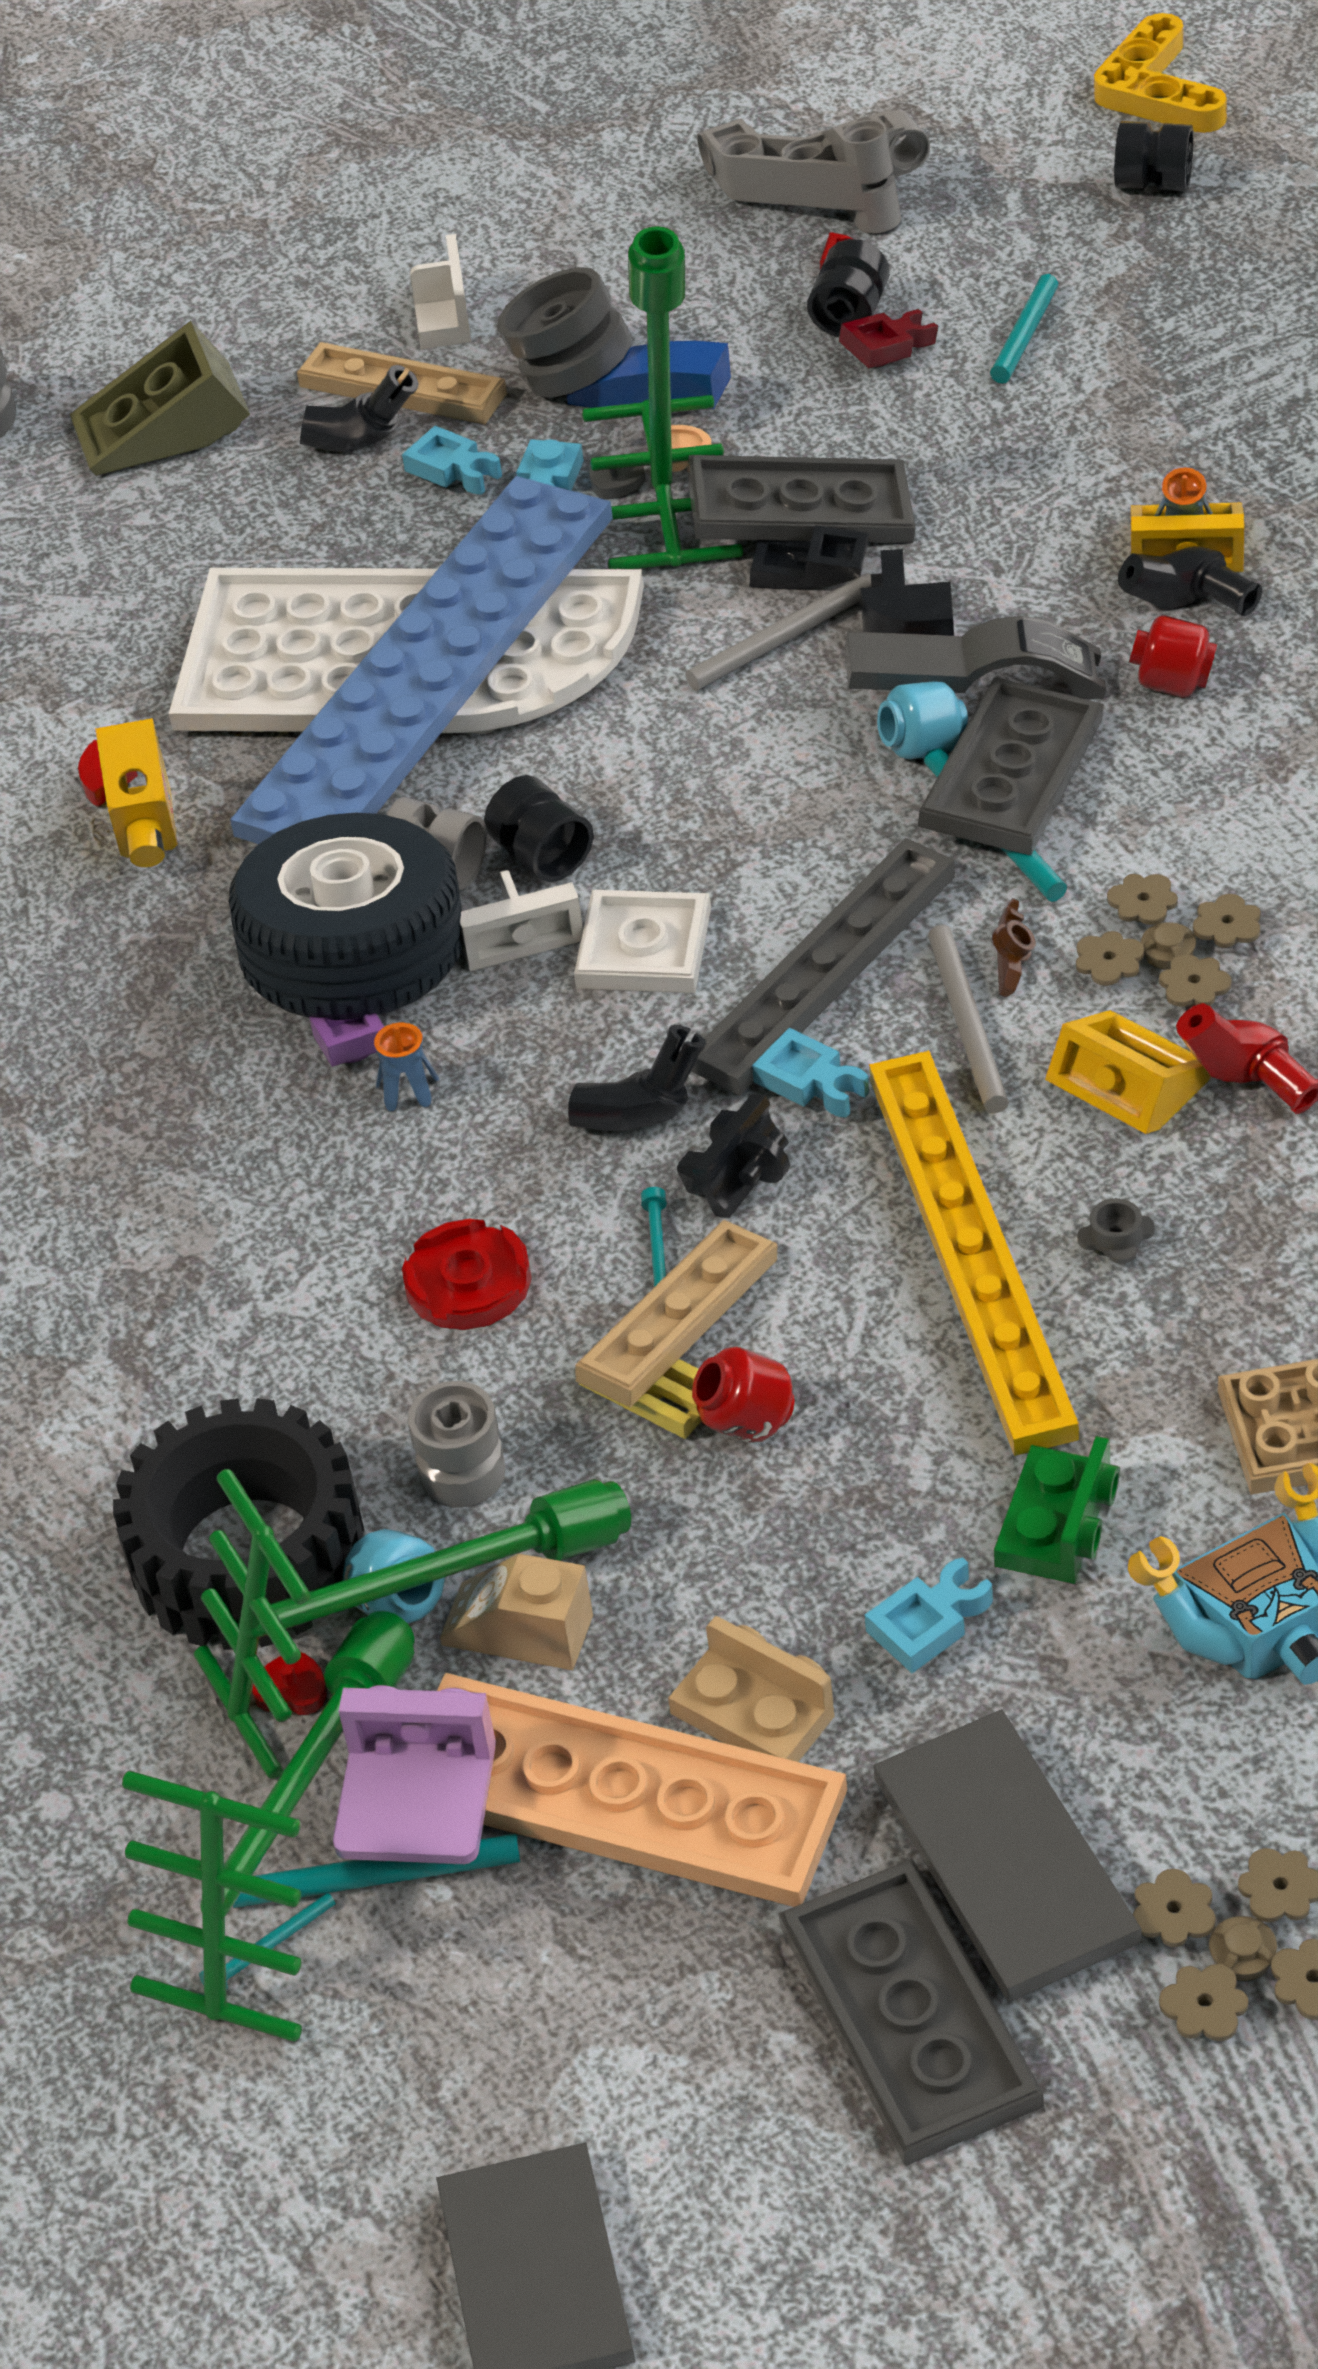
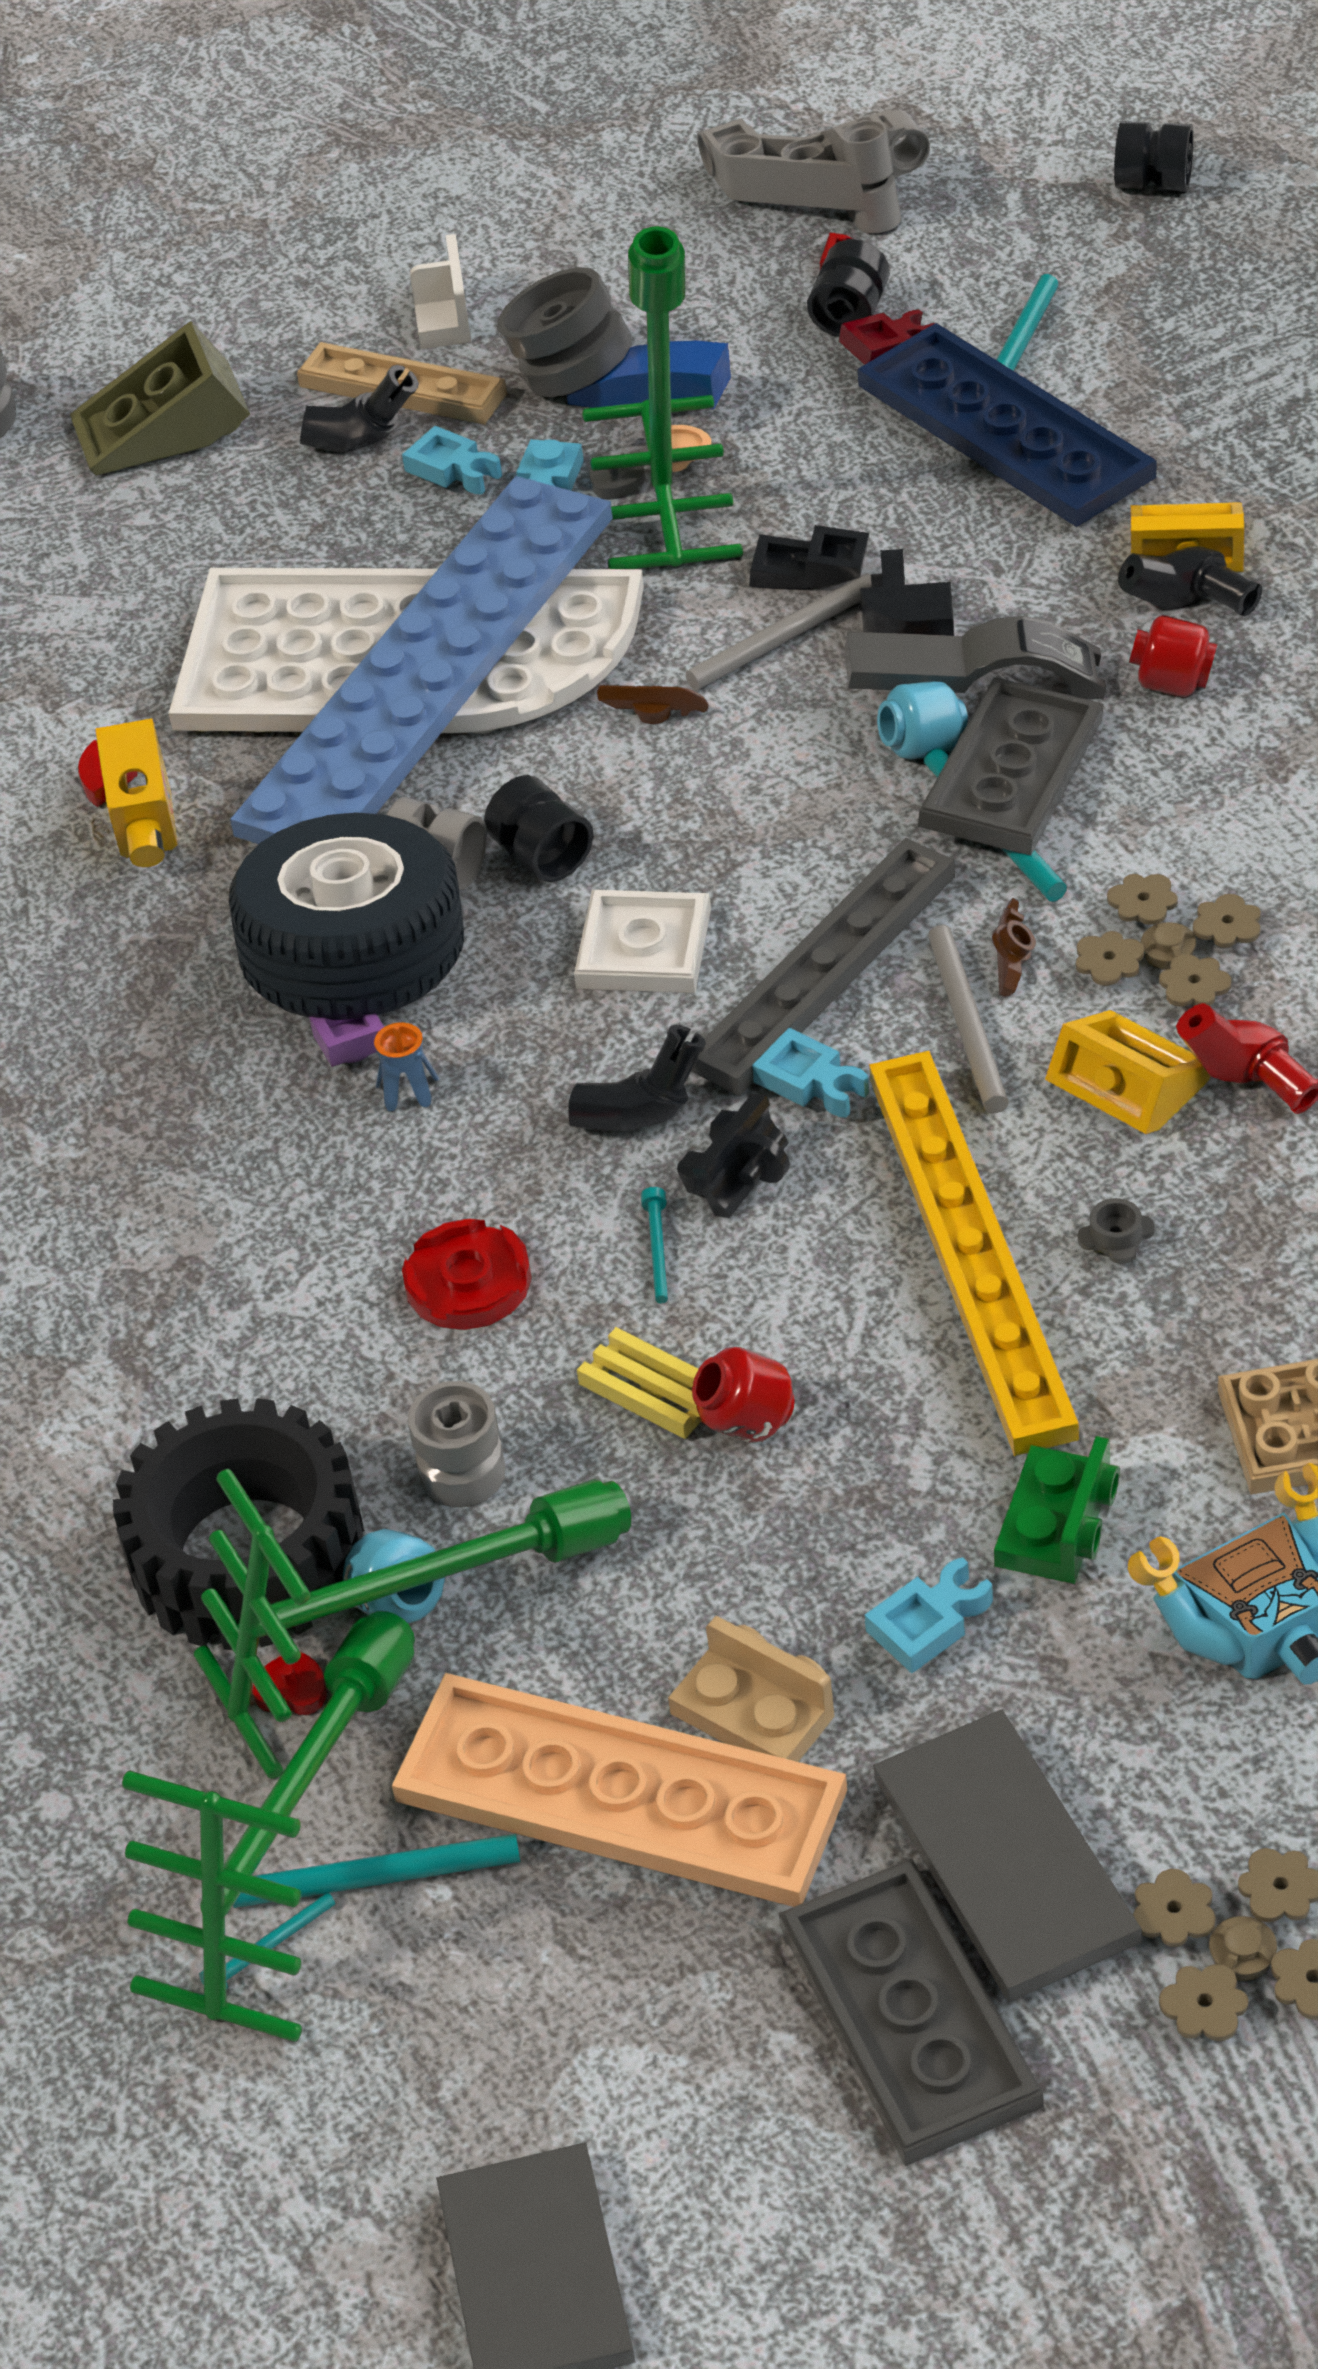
lavender bracket [333,1685,496,1864] -> none
tan slope [440,1553,593,1670] -> none
white panel [460,870,583,971] -> none
tan tile [575,1220,777,1408] -> none
dark grey tile [687,455,916,543] -> none
yellow beam [1094,13,1227,133] -> none
orange piece [1154,467,1213,516] -> none
none -> reddish brown piece [597,685,709,724]
none -> dark blue plate [857,323,1157,527]

